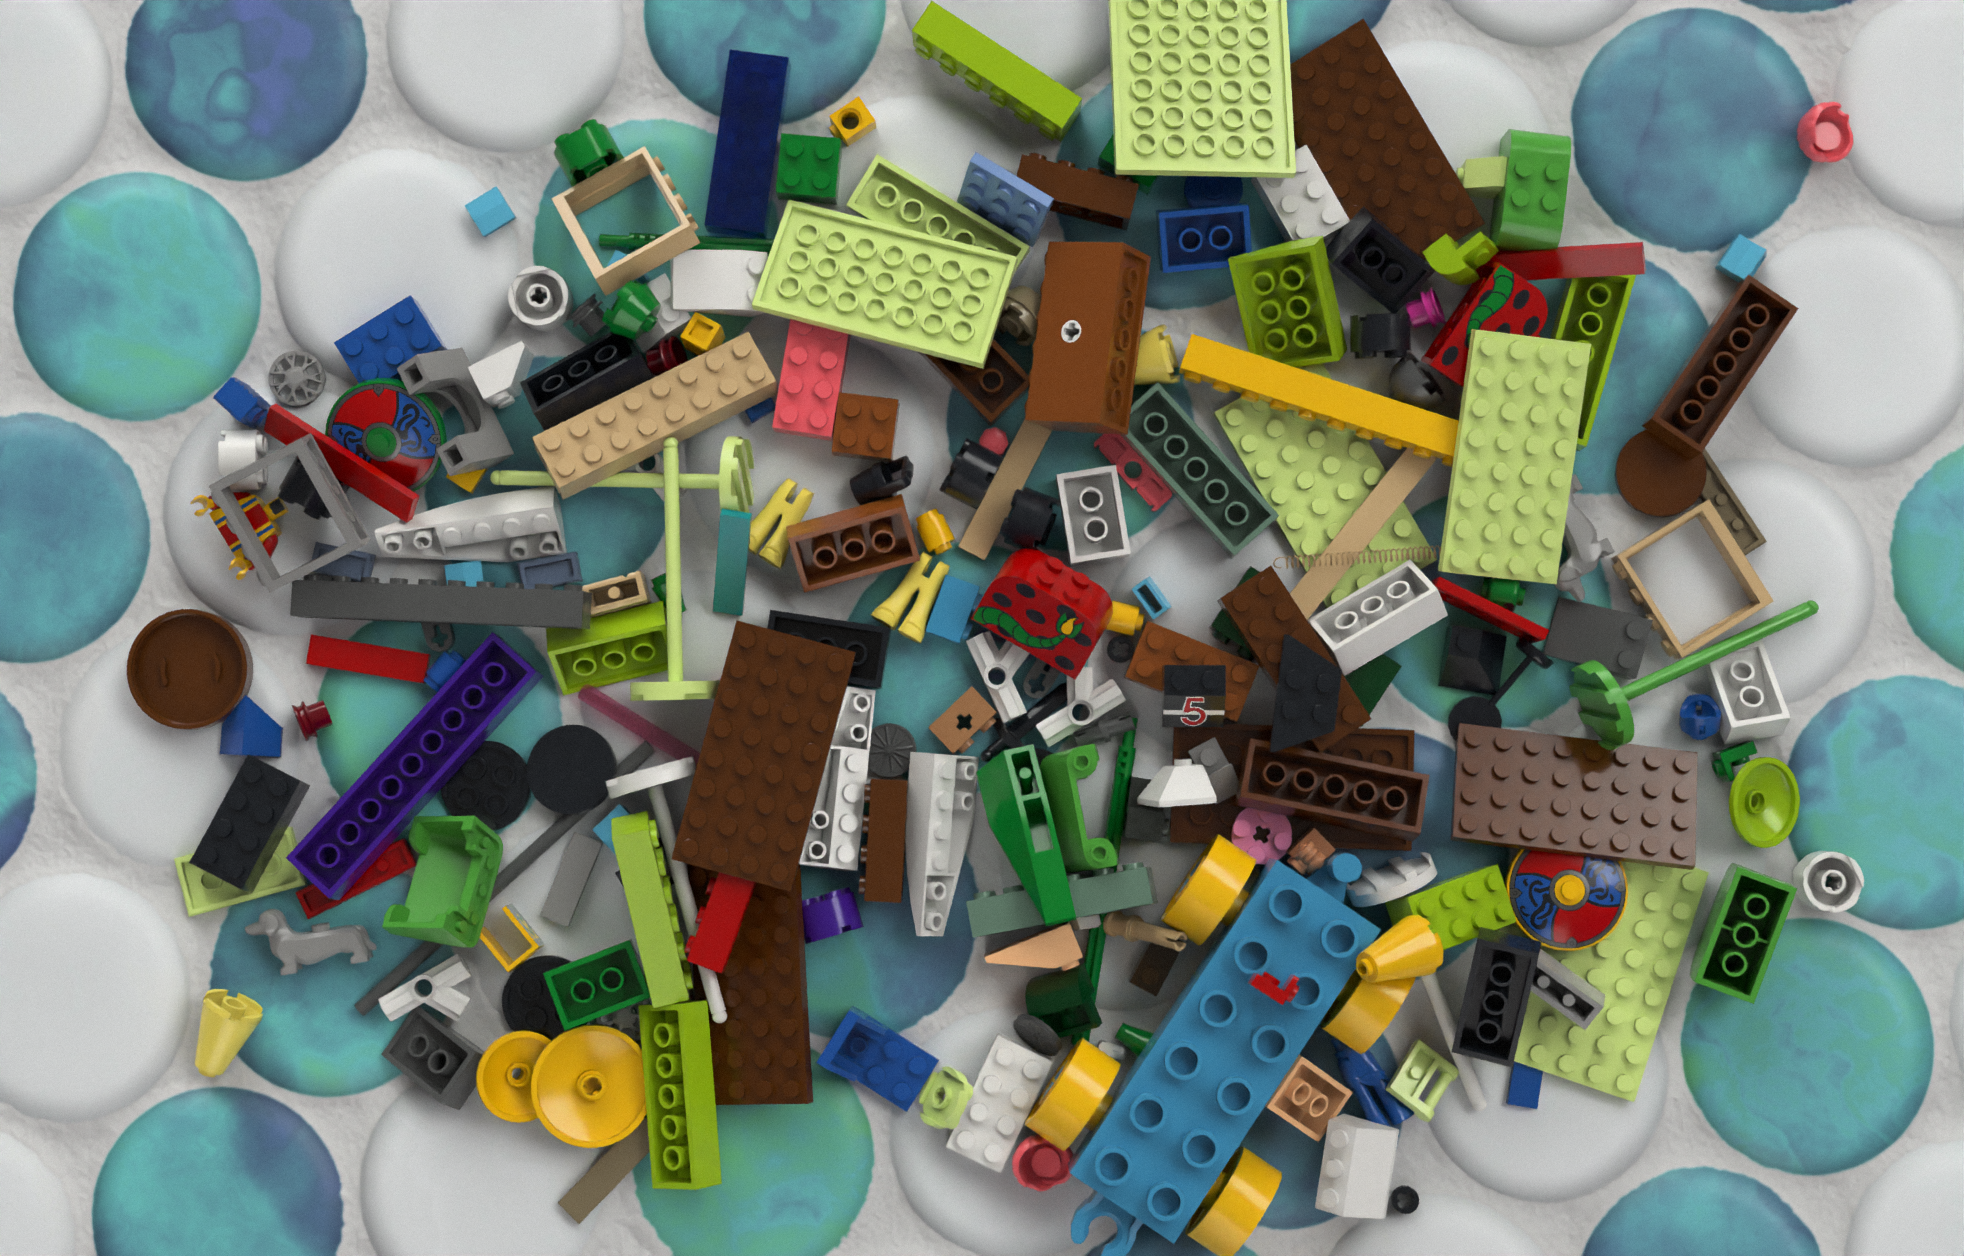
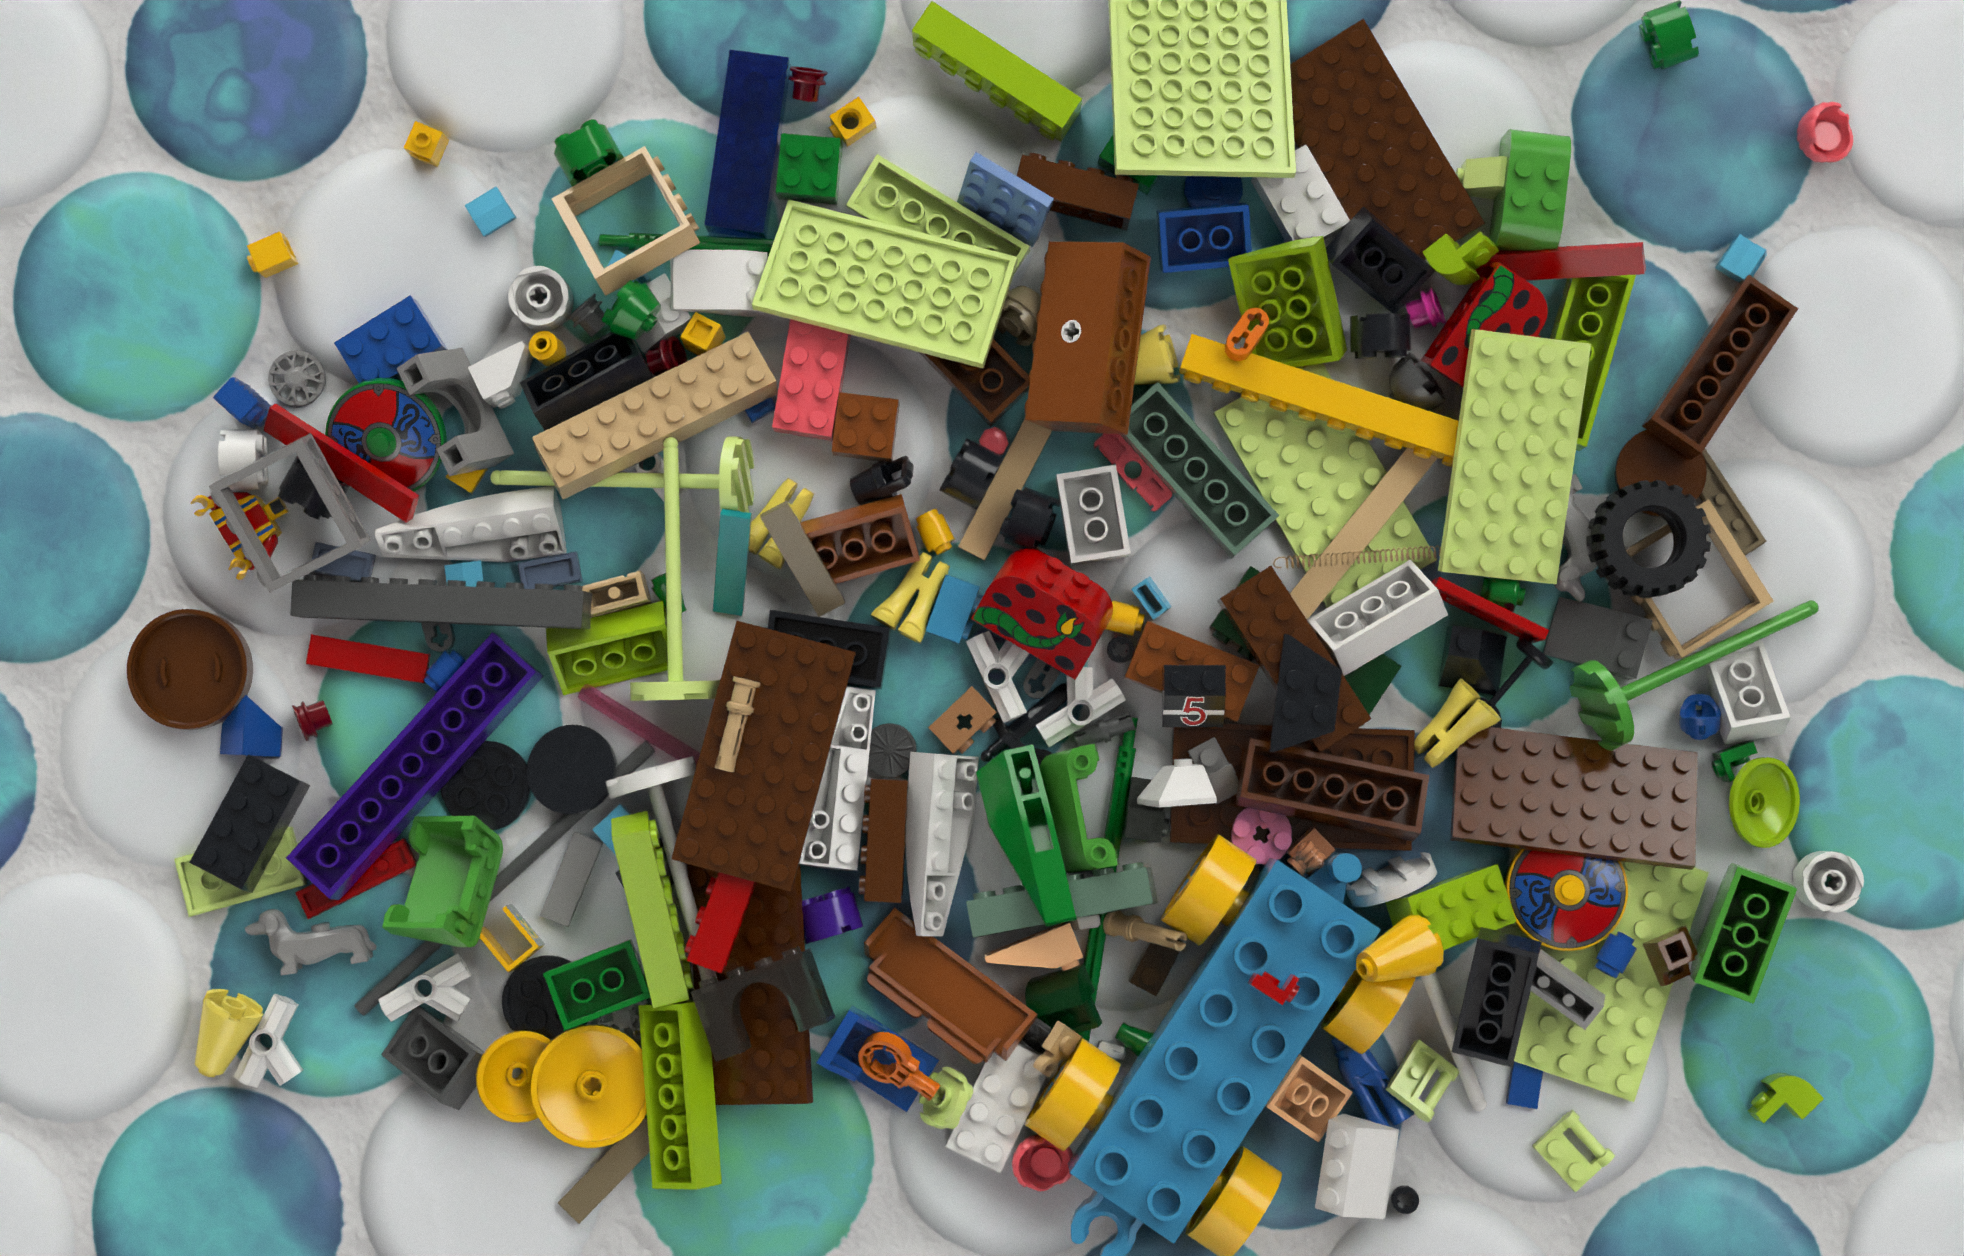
none -> white piece [234,994,303,1088]
none -> yellow brick [247,231,298,278]
none -> yellow brick [404,121,449,167]
none -> yellow brick [529,331,566,367]
none -> clear smoke arch [691,946,836,1062]
none -> tan pin [714,676,760,772]
none -> dark tan tile [760,501,845,617]
none -> dark red piece [788,66,828,102]
none -> orange pin [858,1032,940,1101]
none -> dark orange slope [864,908,1037,1064]
none -> tan plate [1033,1021,1082,1078]
none -> orange beam [1225,308,1269,361]
none -> light yellow piece [1414,679,1502,768]
none -> yellowish green plate [1532,1110,1615,1192]
none -> black tyre [1586,480,1711,598]
none -> blue brick [1594,931,1637,979]
none -> green brick [1639,0,1699,70]
none -> reddish brown brick [1643,926,1698,986]
none -> lime brick [1748,1073,1824,1123]

